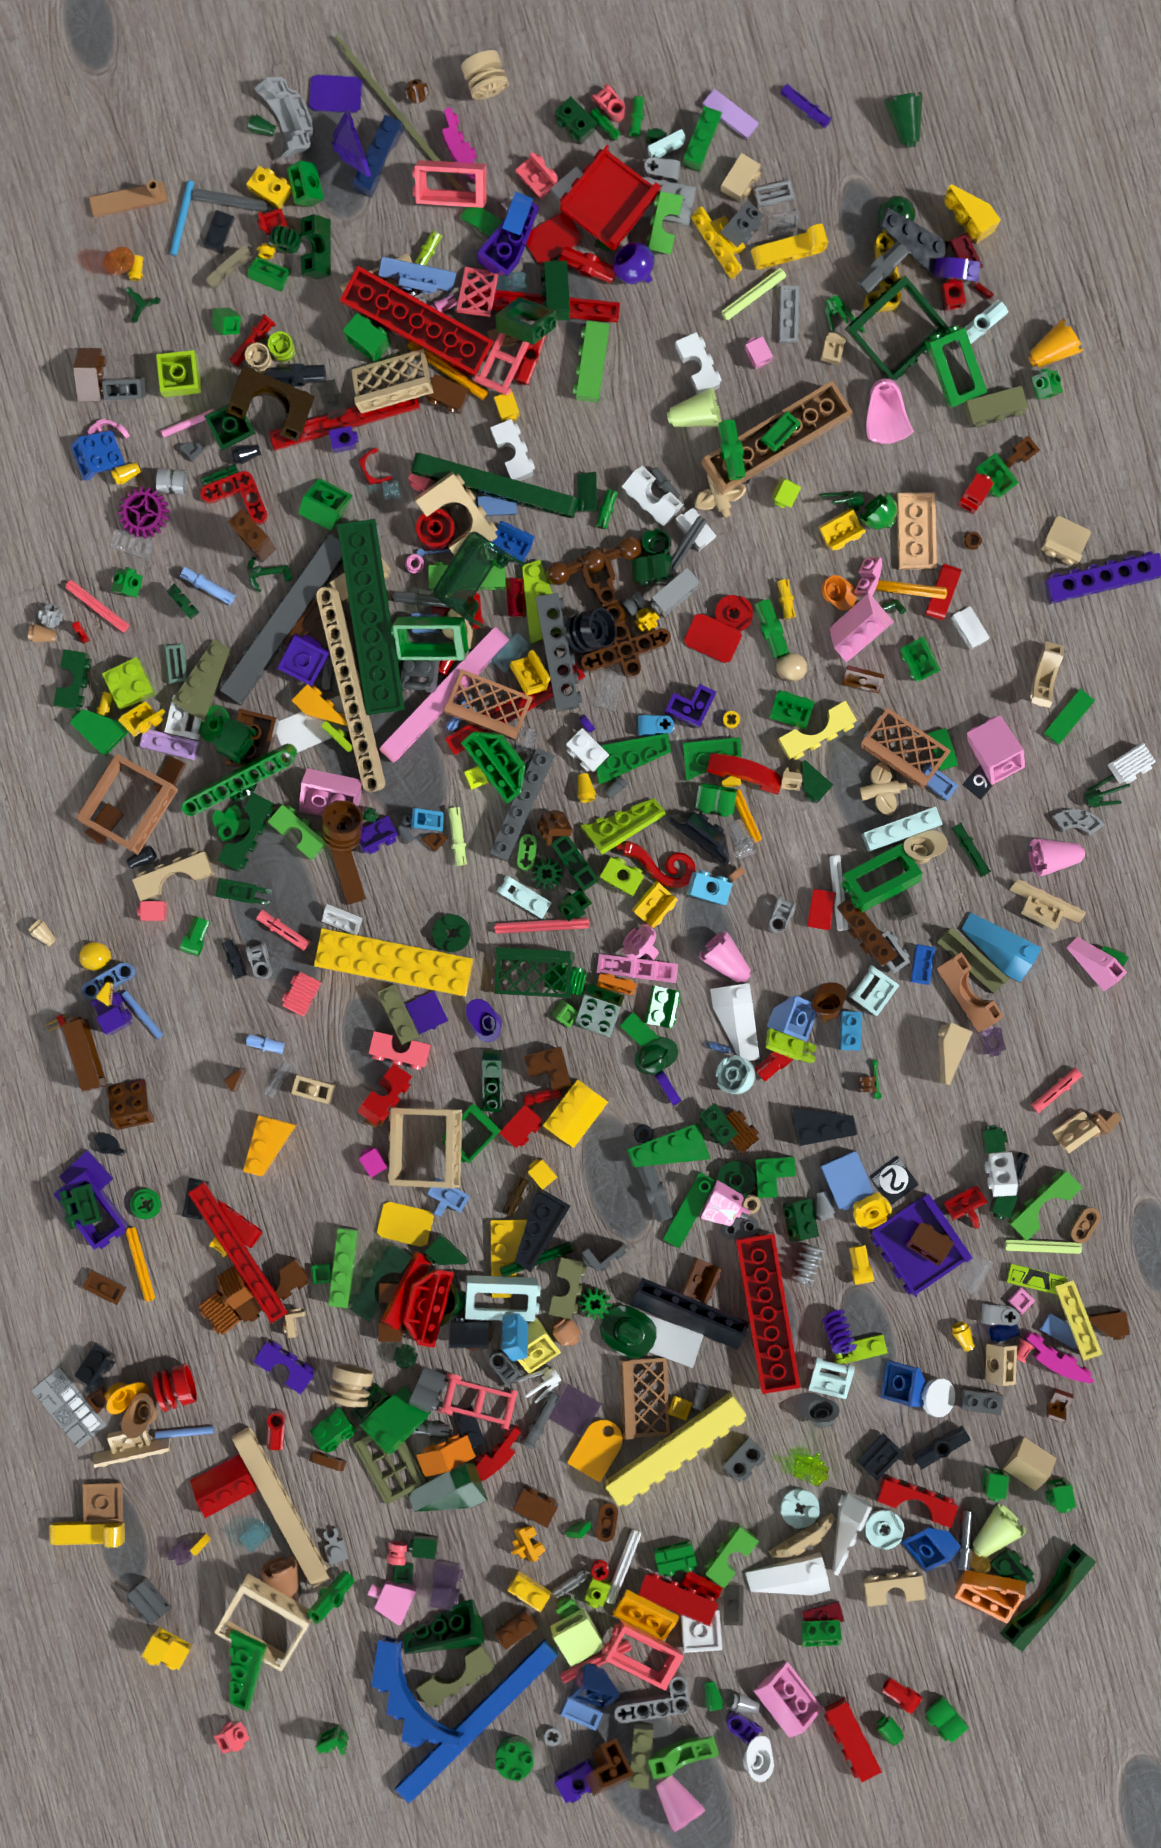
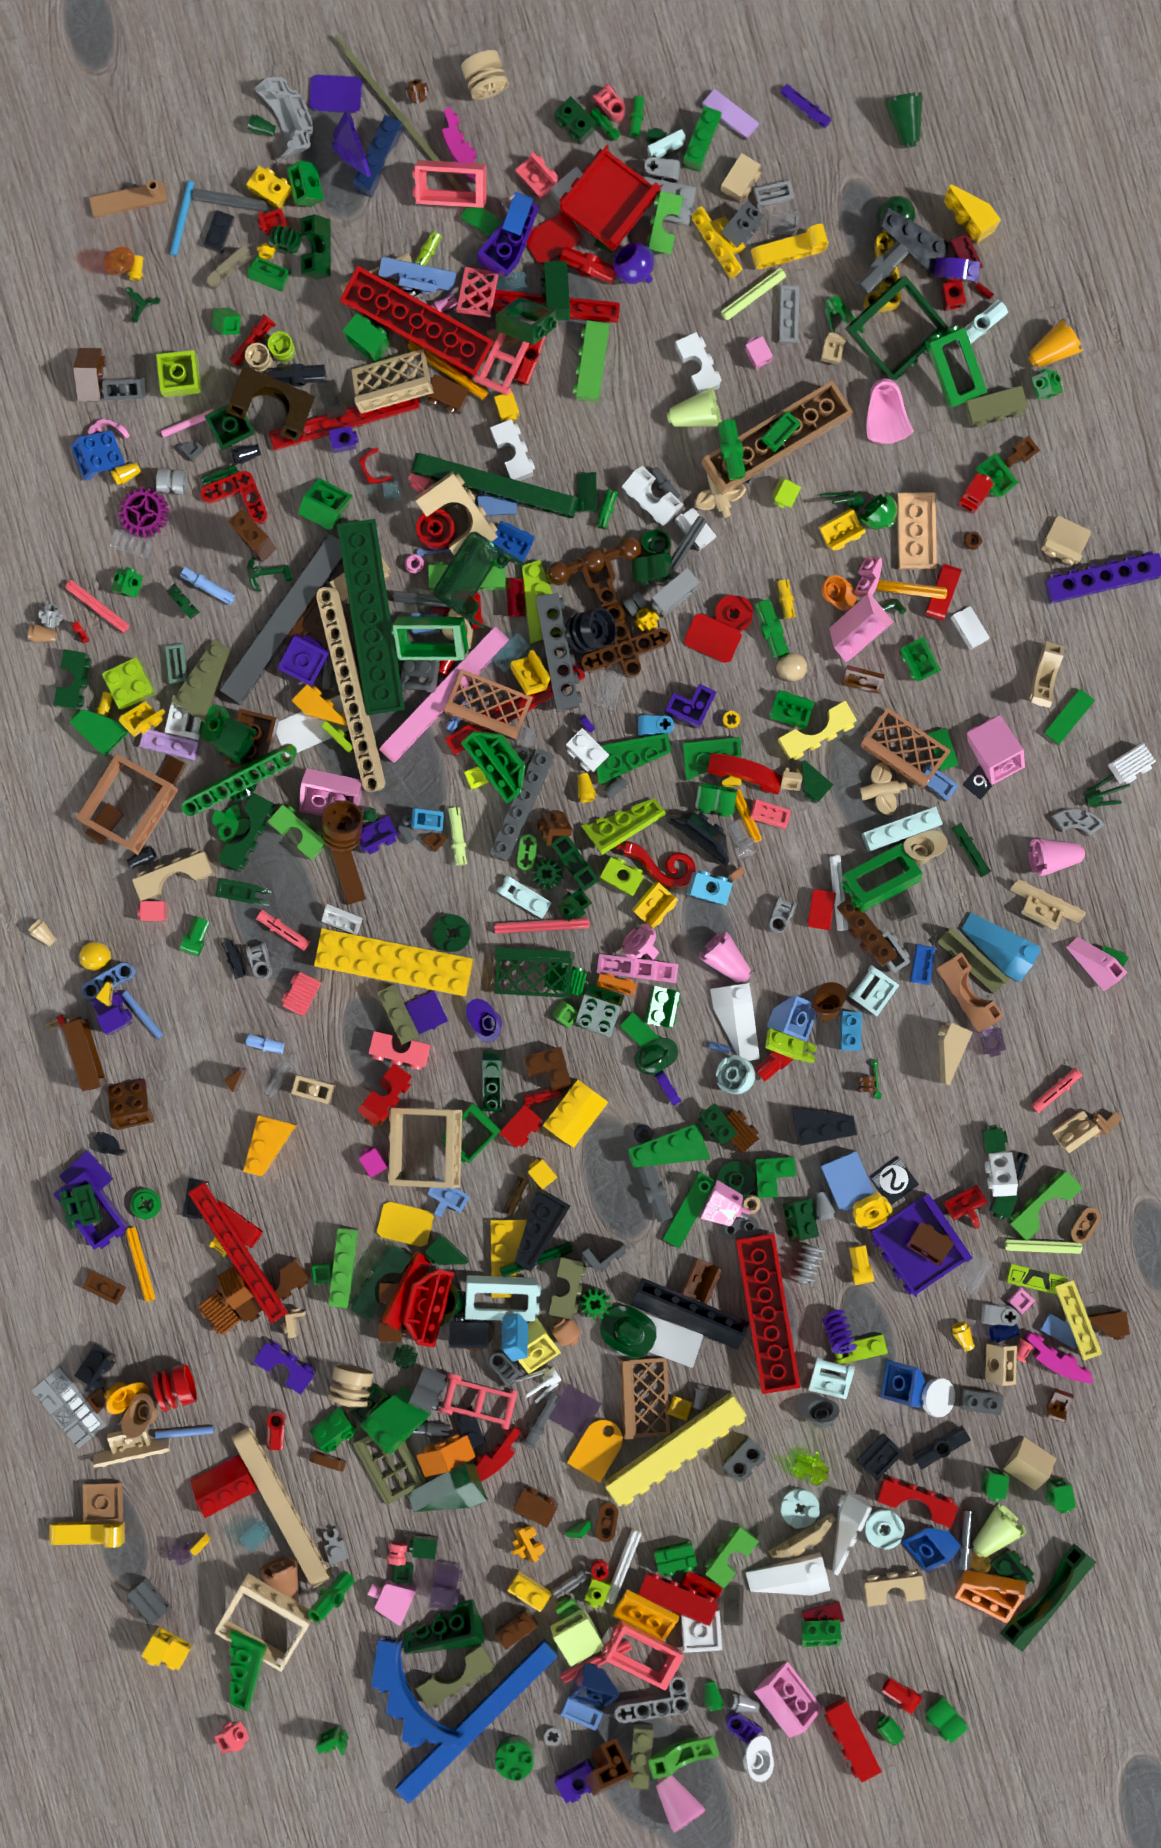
none -> coral plate [749,799,791,829]

